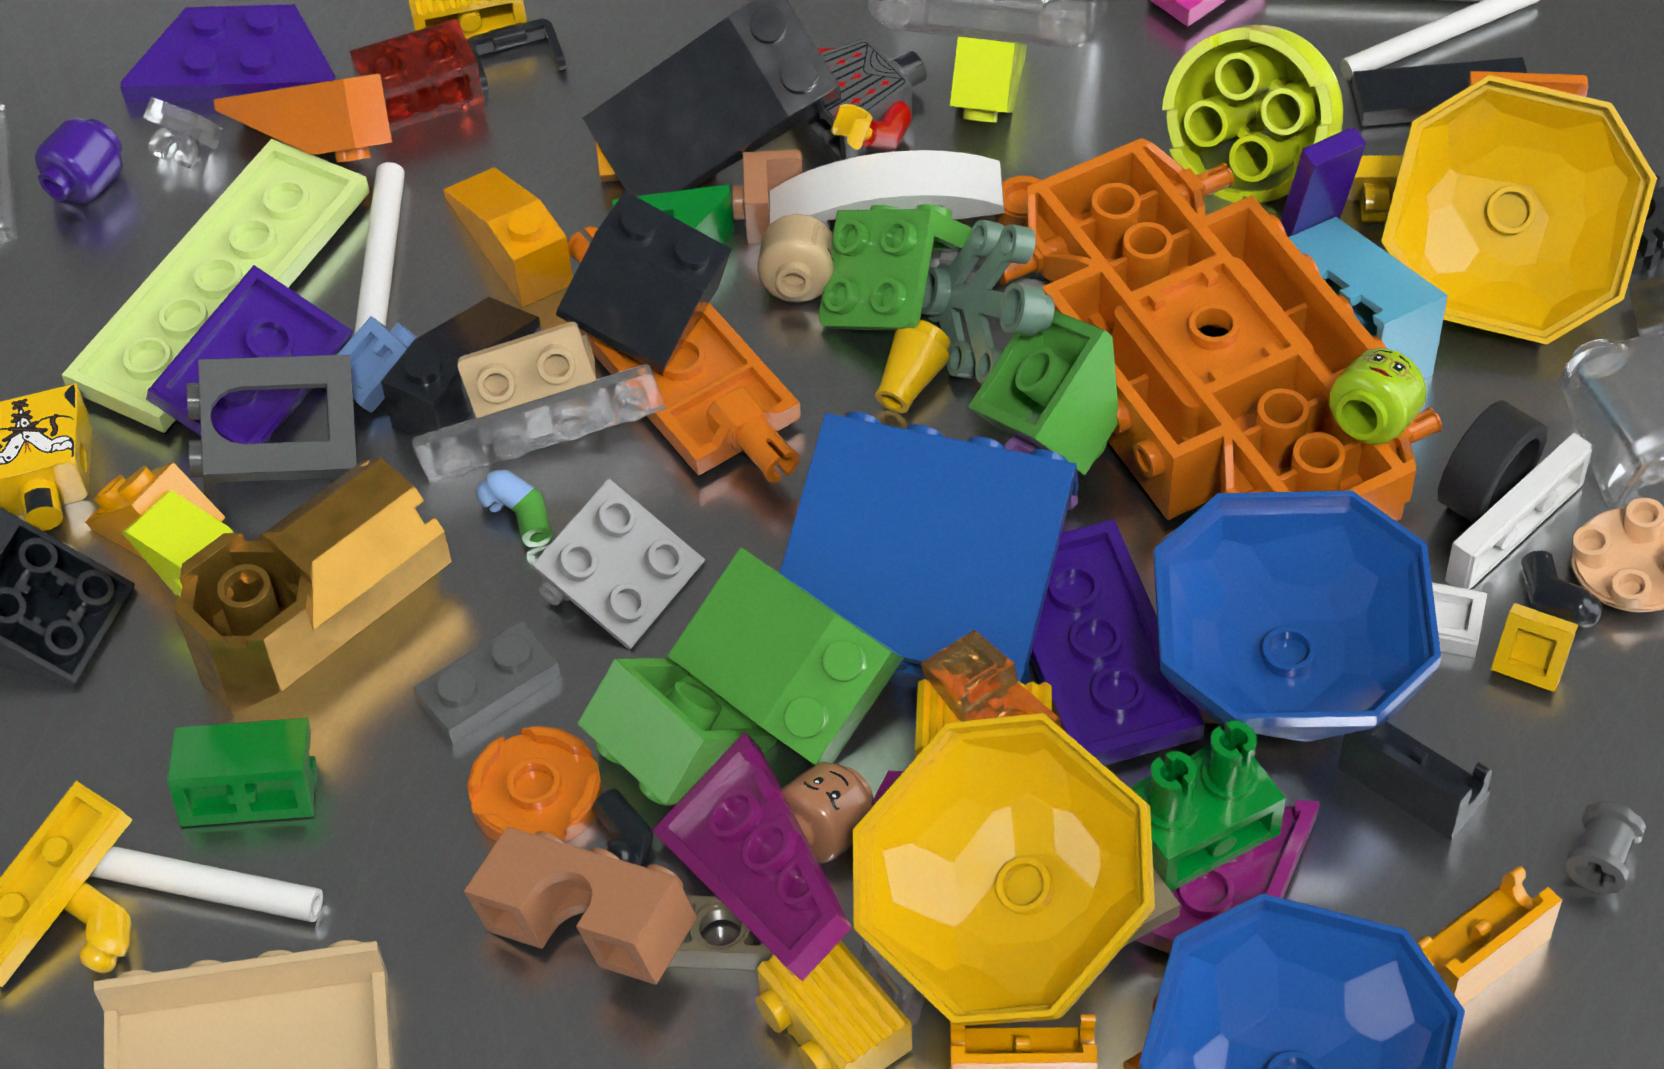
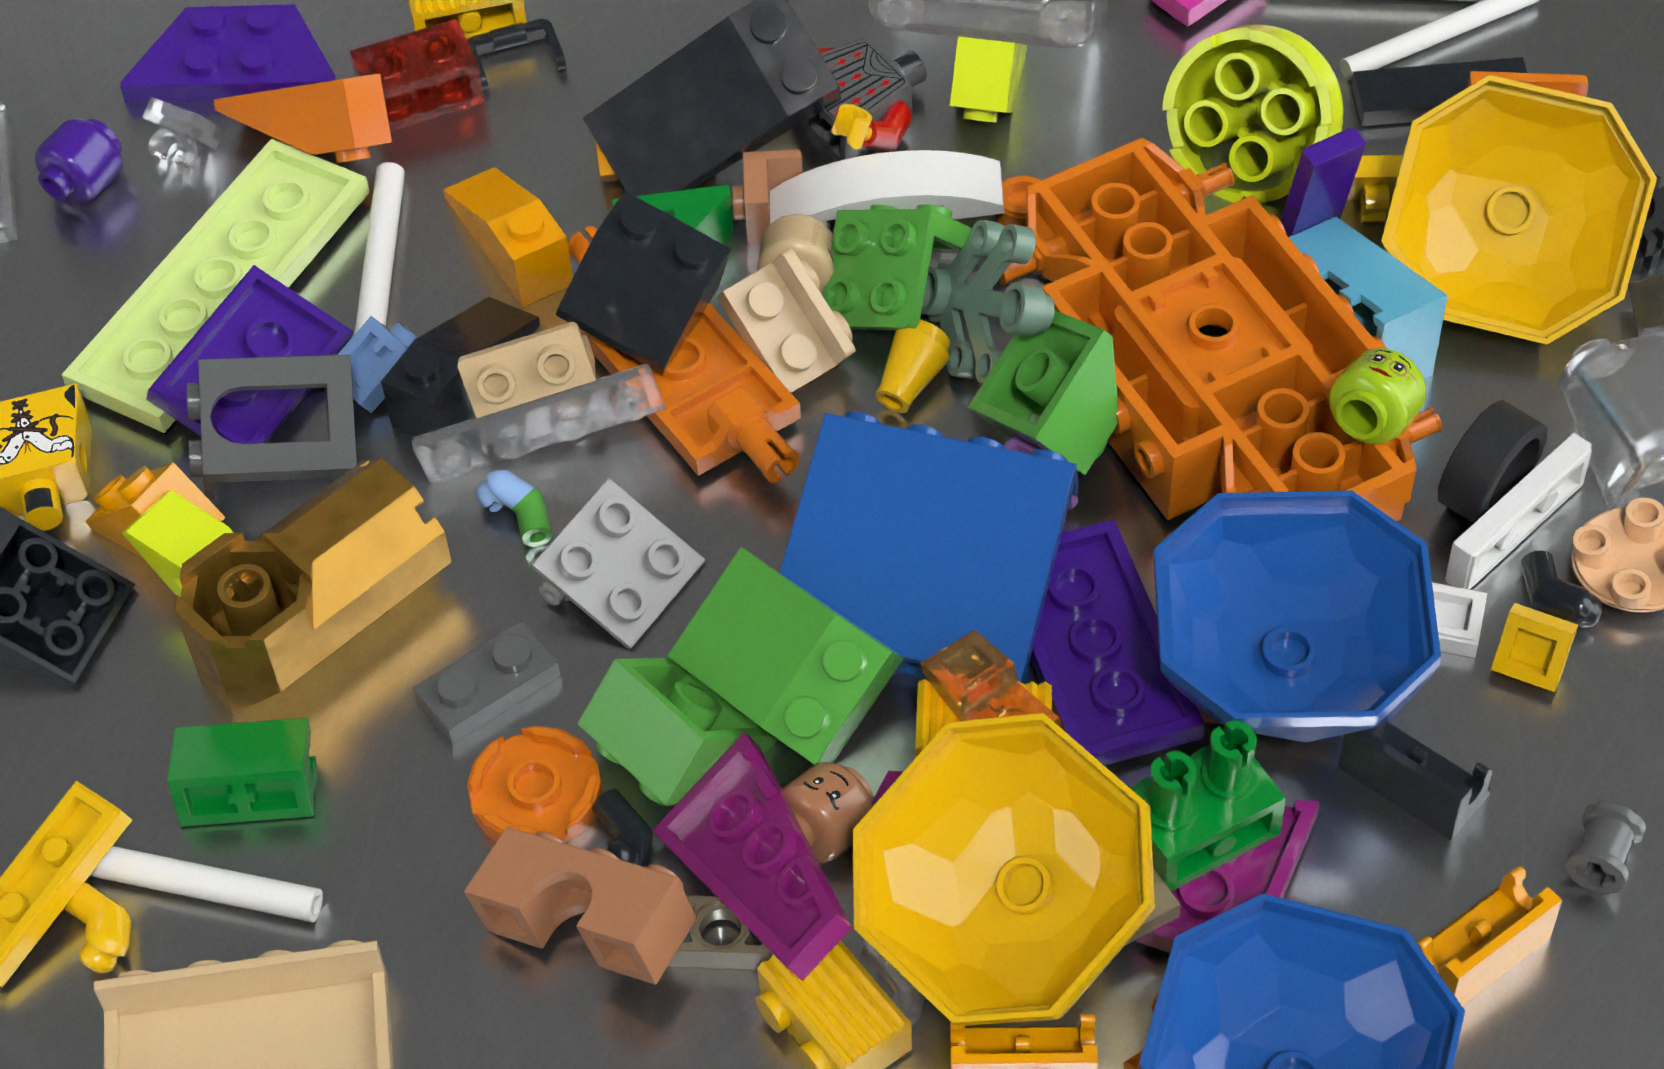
none -> tan bracket [717,248,856,394]

